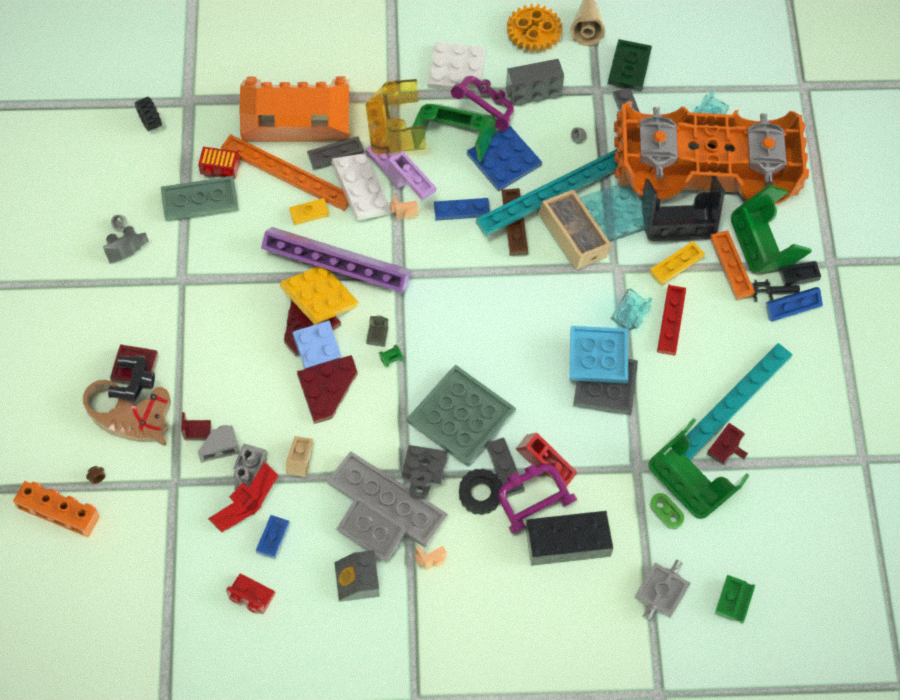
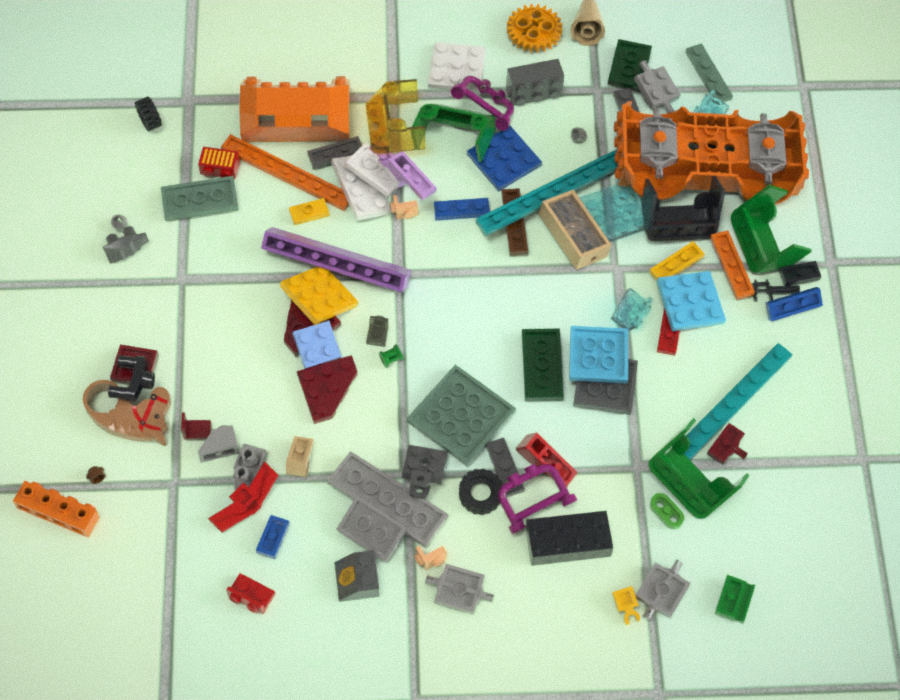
none -> white wing [344,142,400,197]
none -> light grey plate [425,564,494,615]
none -> dark green plate [521,328,564,401]
none -> yellow plate [612,586,640,625]
none -> light grey plate [634,60,681,113]
none -> medium azure plate [656,271,726,331]
none -> sand green plate [685,43,733,105]

